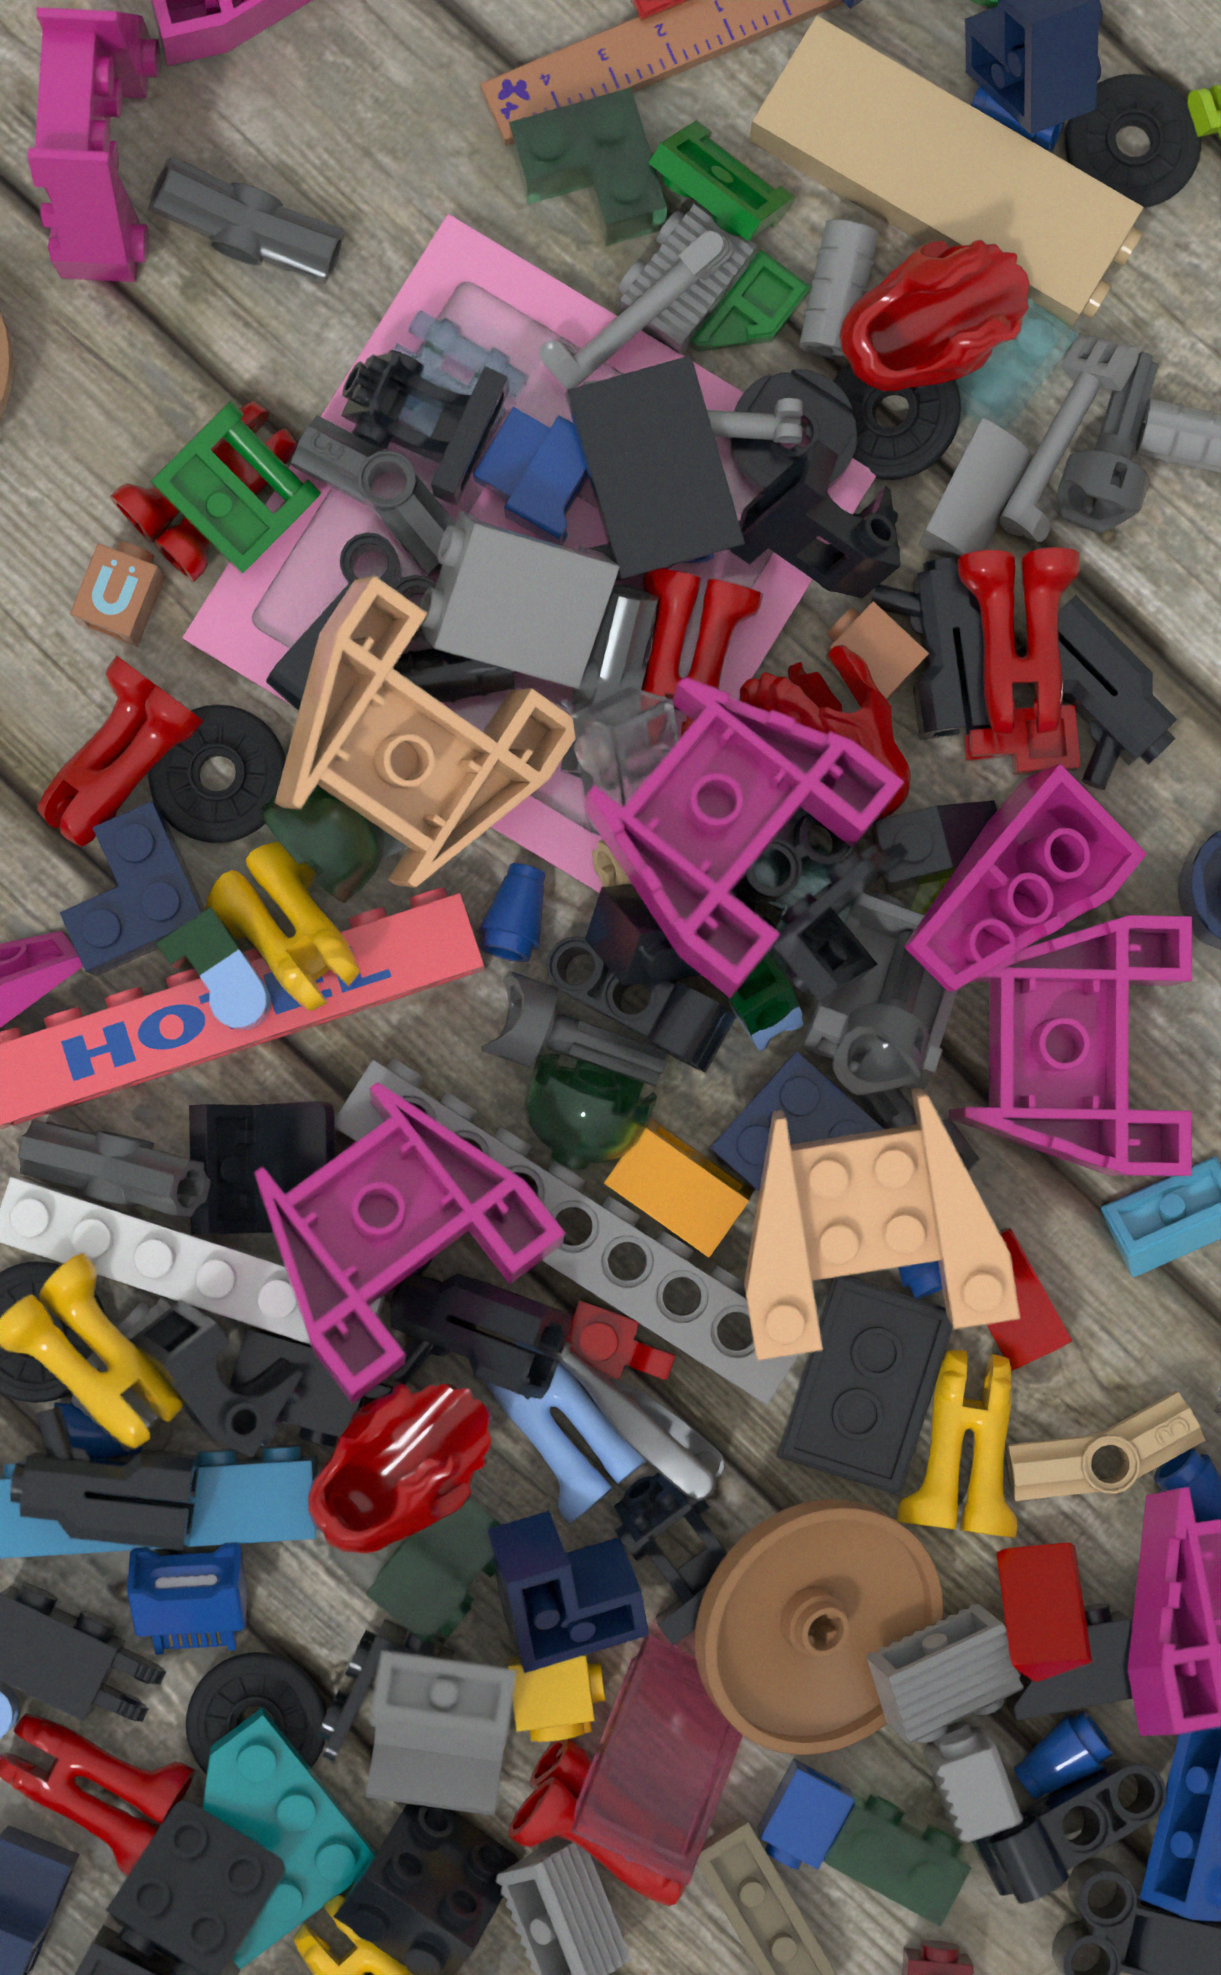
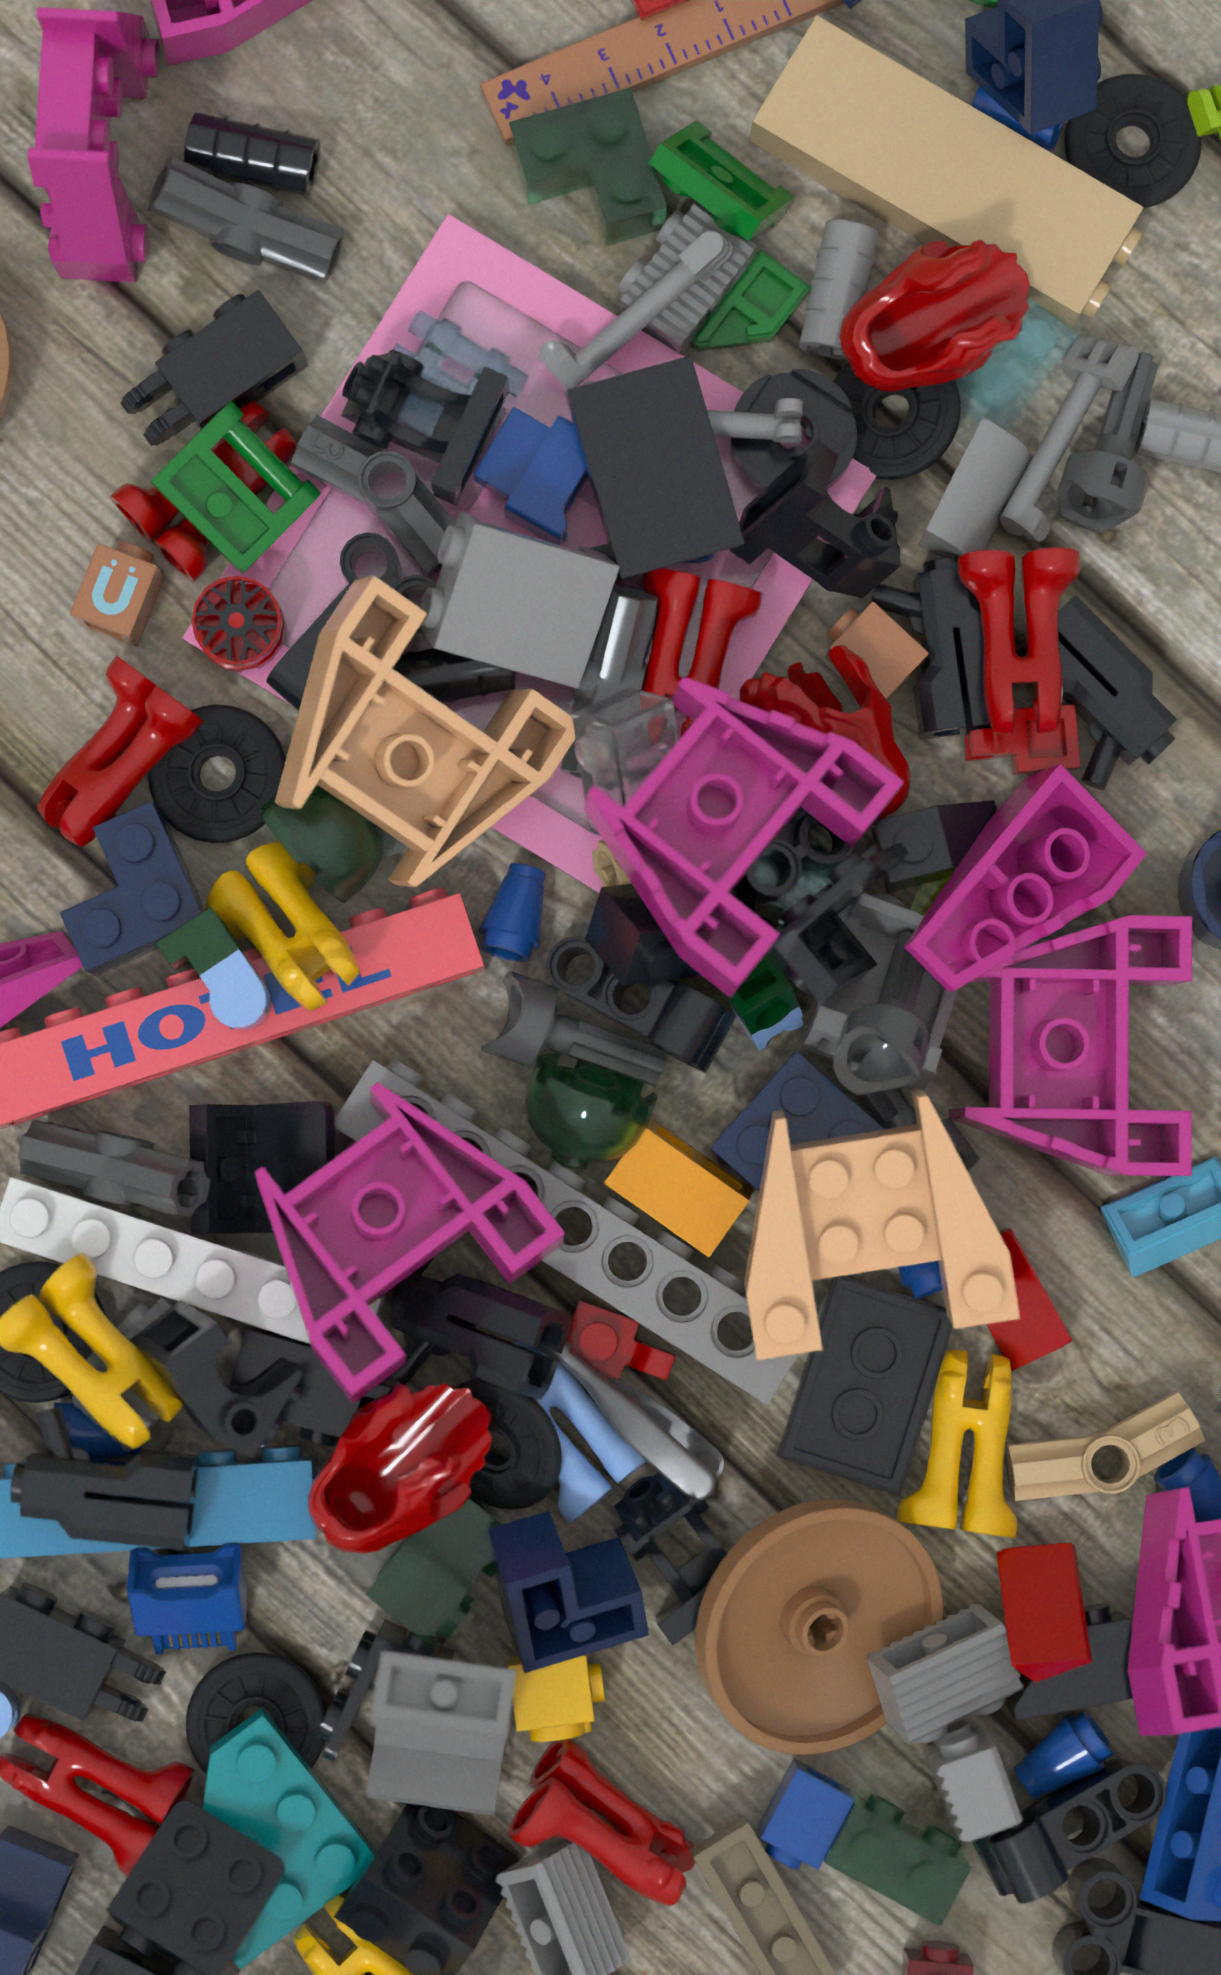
clear pink piece [571,1635,743,1886] -> none
none -> black hinge [120,289,308,446]
none -> black axle [184,112,320,196]
none -> red wheel [191,576,286,673]
none -> black wheel [456,1378,562,1510]

